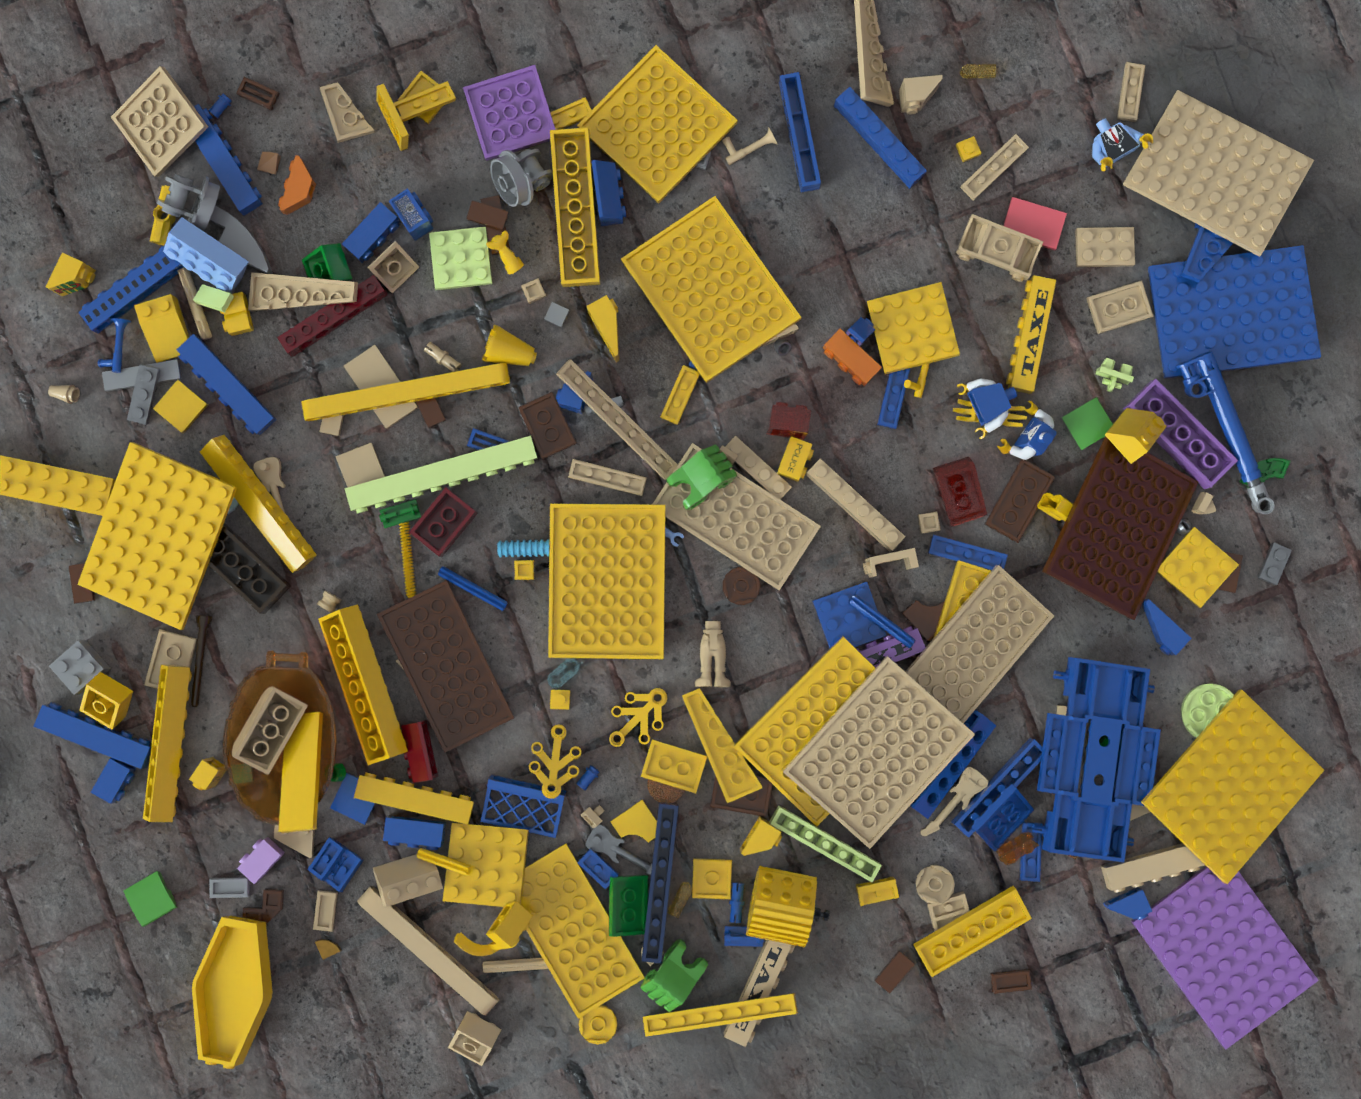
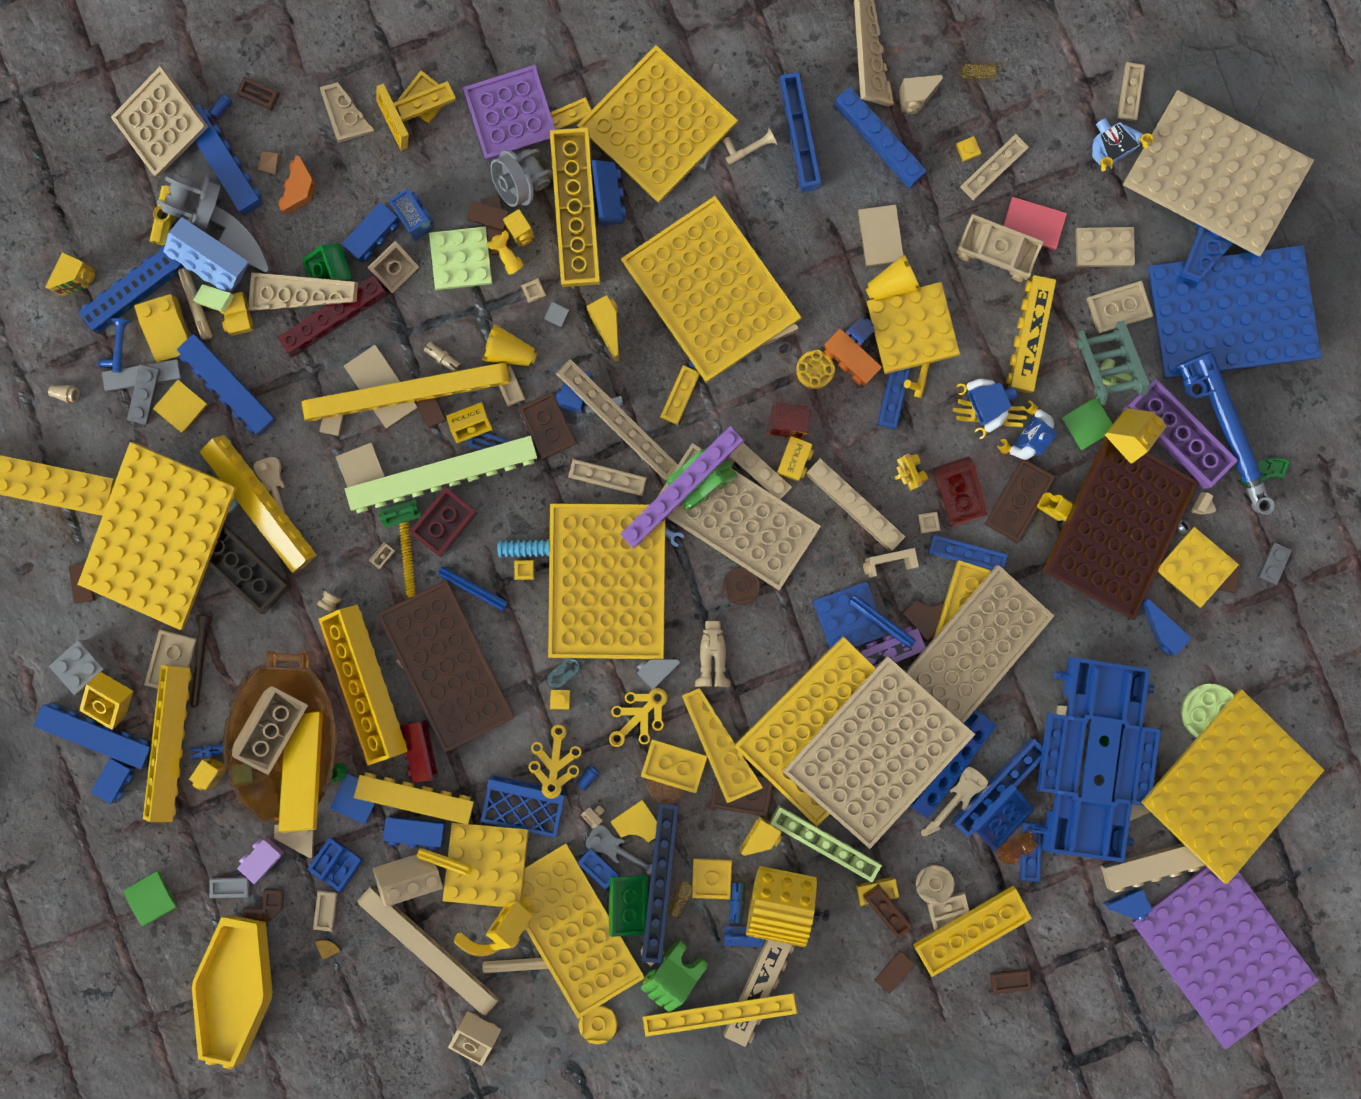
none -> blue pin [190,743,232,760]
none -> tan piece [369,542,395,569]
none -> yellow brick [446,402,492,443]
none -> tan tile [499,365,526,407]
none -> yellow brick [503,209,534,247]
none -> medium lavender plate [621,426,745,548]
none -> light grey slope [637,659,680,689]
none -> yellow tile [796,350,835,389]
none -> tan tile [858,205,903,267]
none -> reddish brown tile [863,884,913,939]
none -> yellow cone [866,255,921,301]
none -> yellow hips [894,454,928,491]
none -> sand green fence [1076,320,1150,405]

